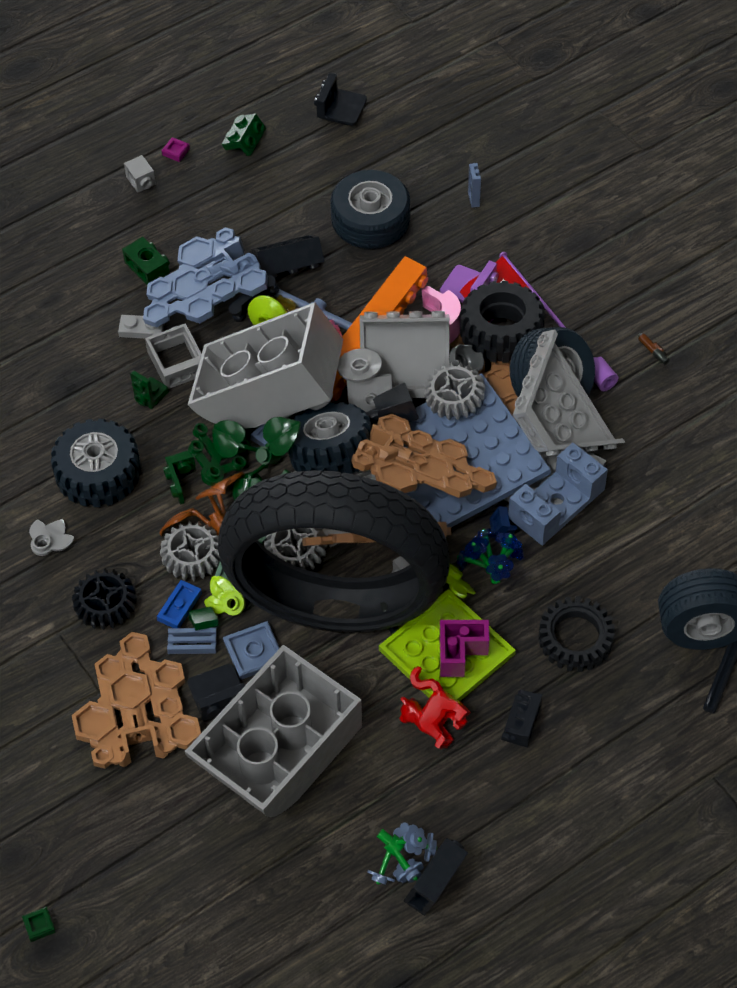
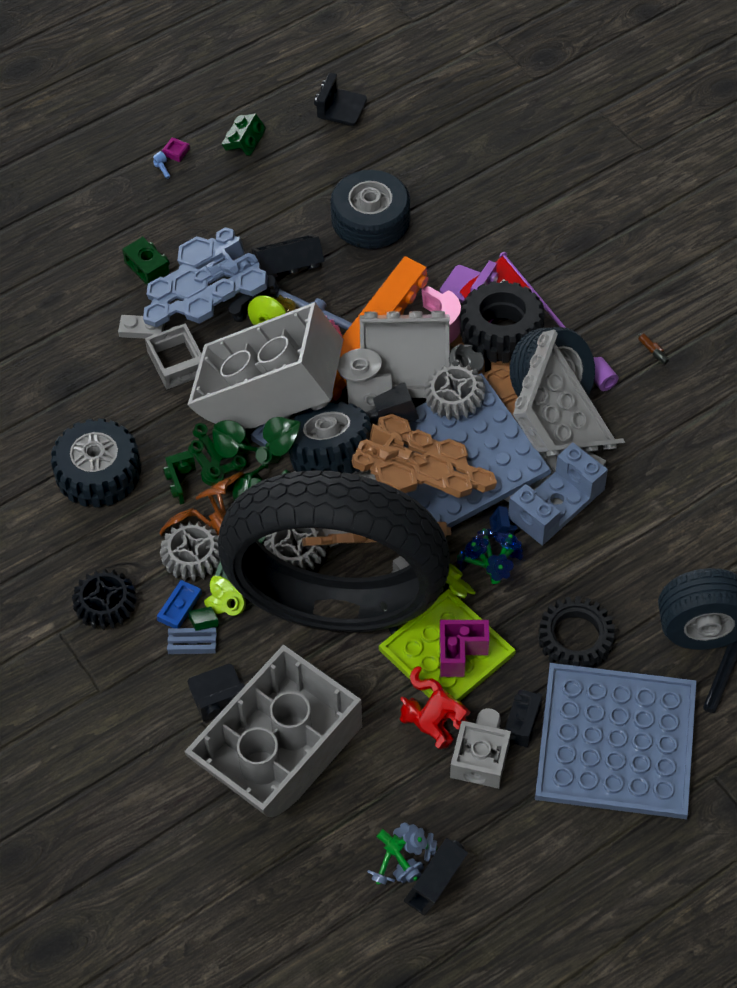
dark green tile [22,906,56,942] -> none
light grey plate [29,519,74,556] -> none
medium nougat piece [72,632,201,769] -> none
light grey brick [124,155,156,192] -> none
dark green bracket [130,370,169,409] -> none
sand blue tile [223,621,280,680] -> none
sand blue tile [468,163,481,208] -> none
none -> medium blue hand [153,151,170,179]
none -> light grey brick [450,708,511,789]
none -> sand blue plate [535,663,696,819]

